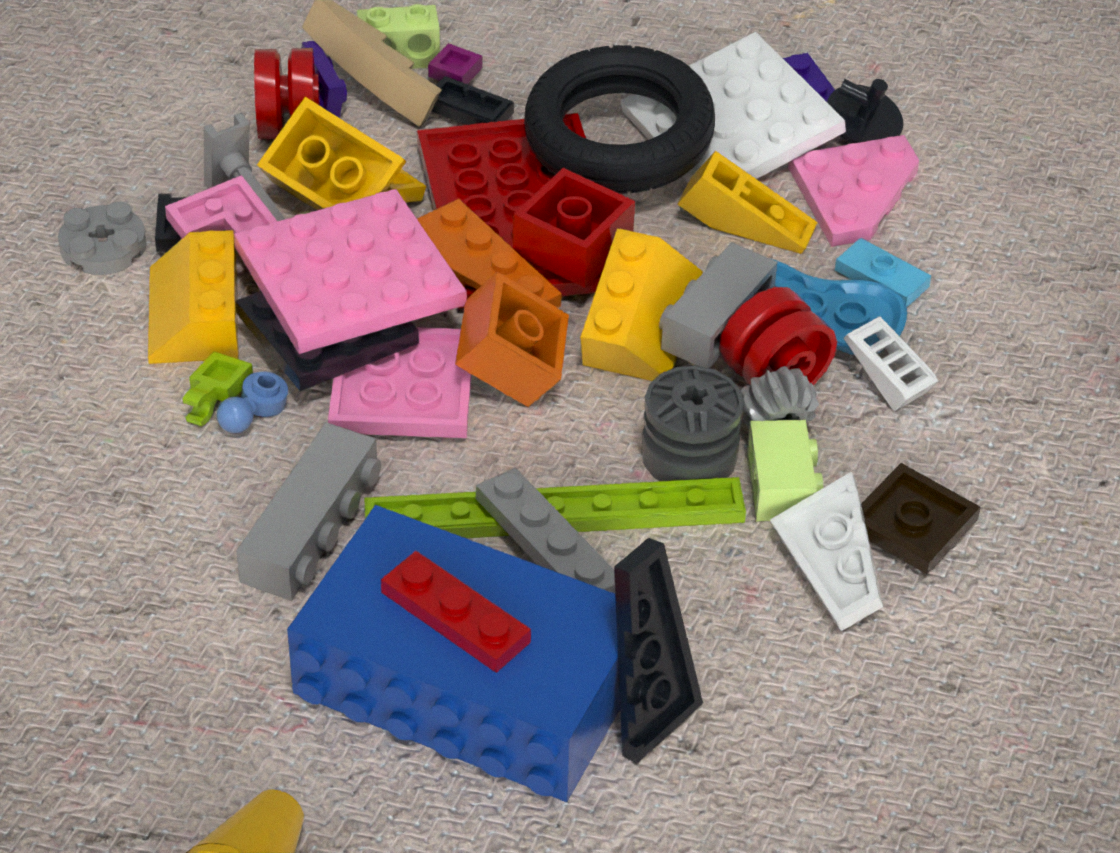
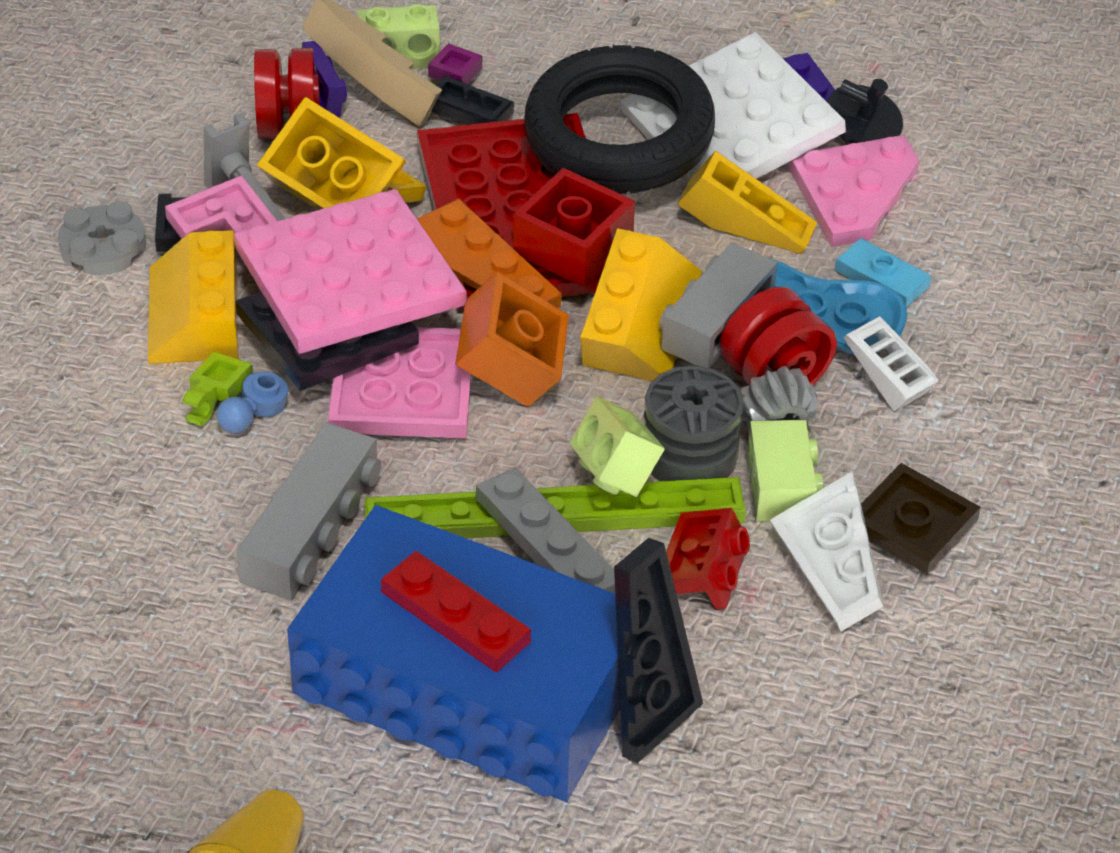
none -> yellowish green brick [569,396,665,497]
none -> red bracket [666,508,750,610]

